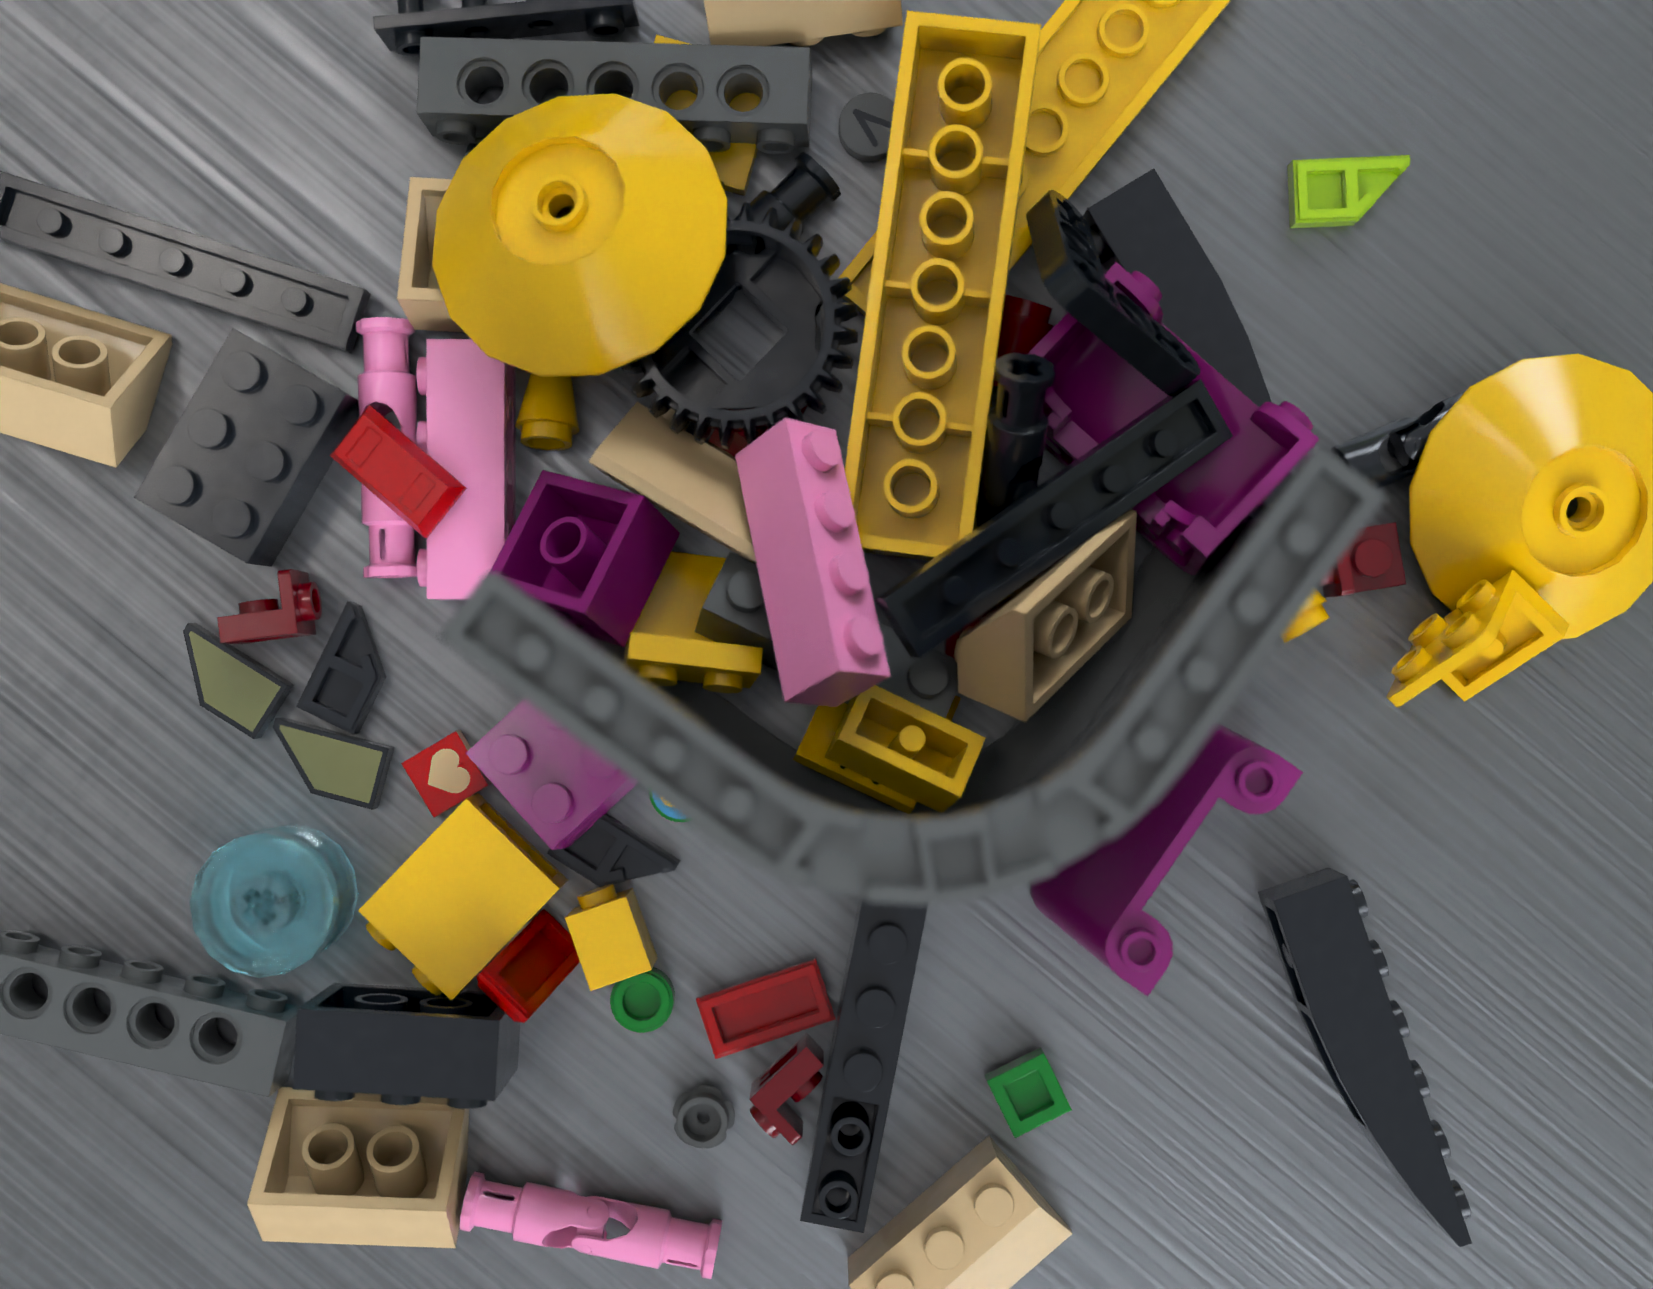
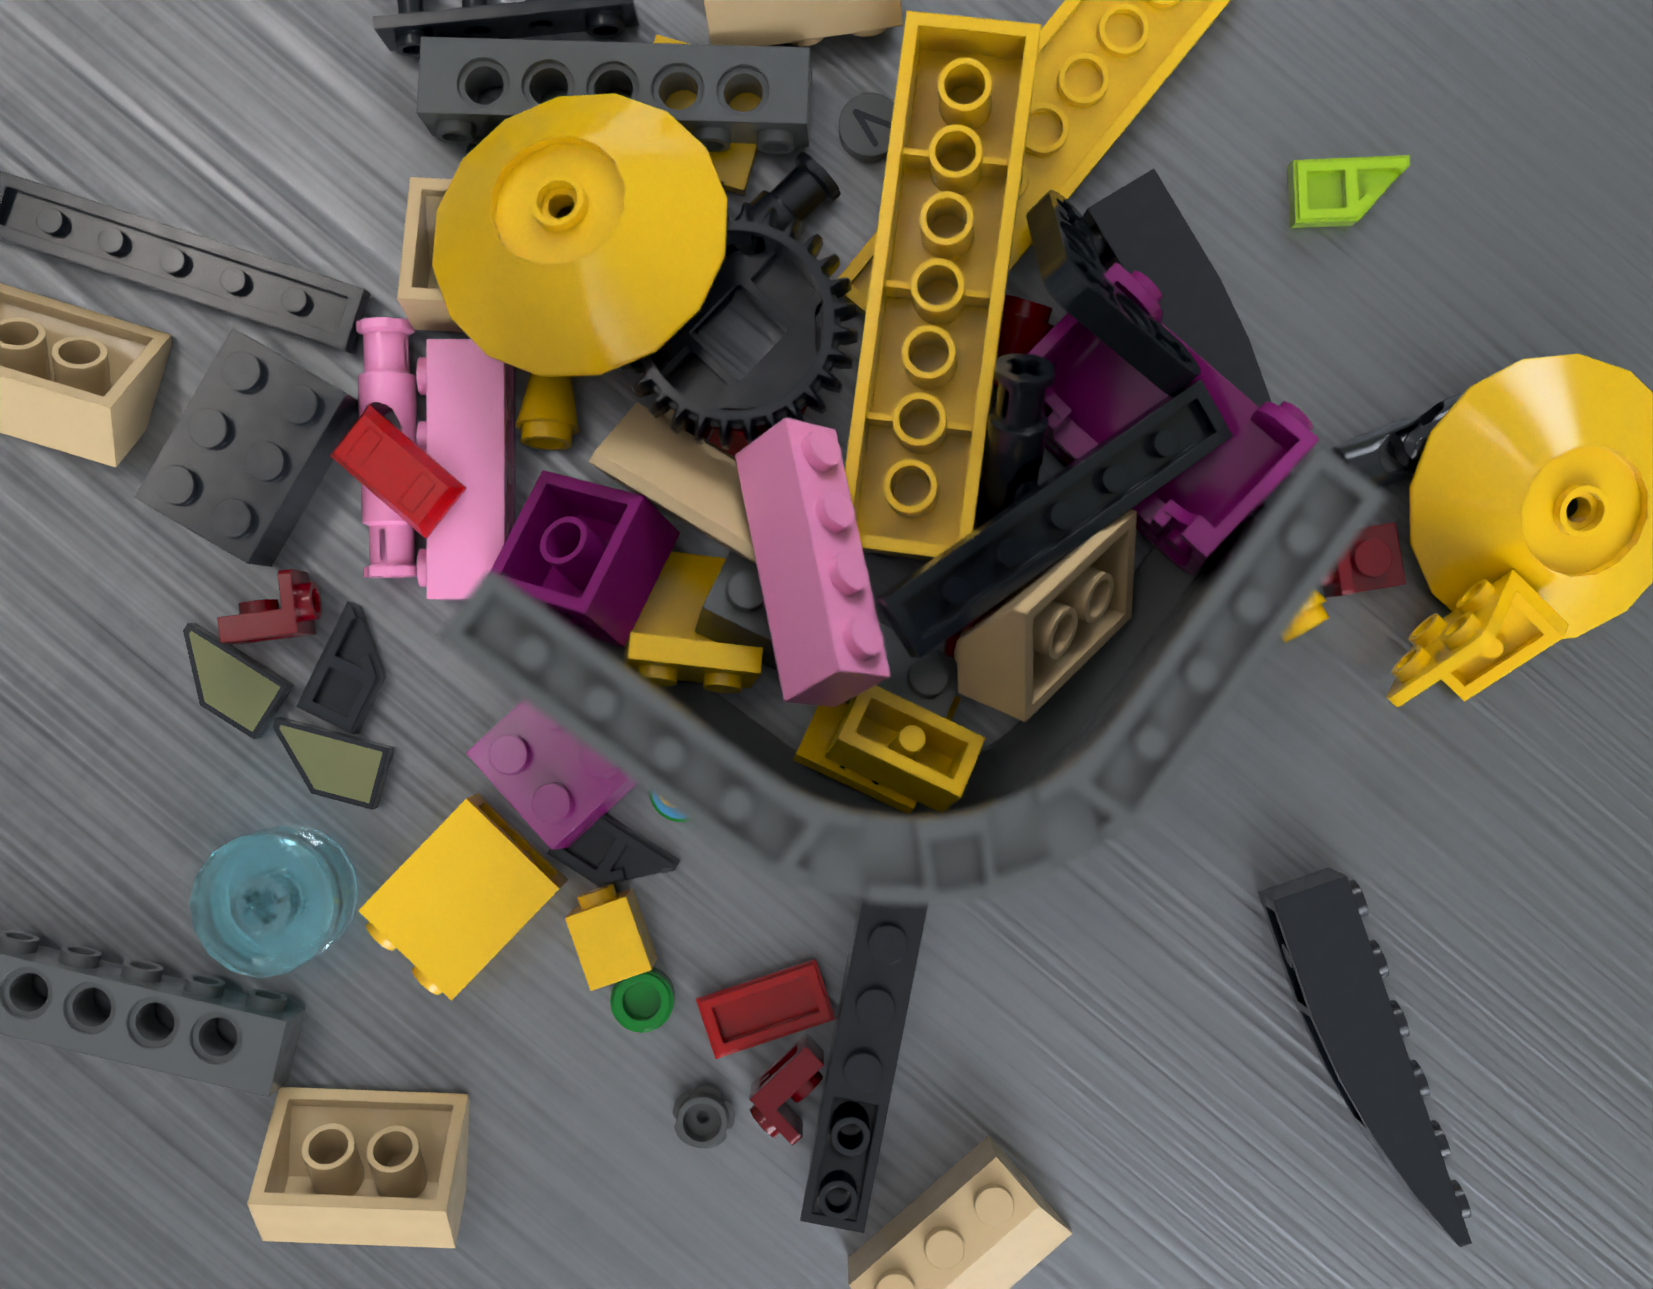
black brick [293,983,520,1109] -> none
red tile [401,730,492,818] -> none
bright pink piece [459,1172,723,1279] -> none
red tile [477,909,580,1023] -> none
green plate [985,1047,1072,1138] -> none
magenta windscreen [1030,723,1303,997] -> none

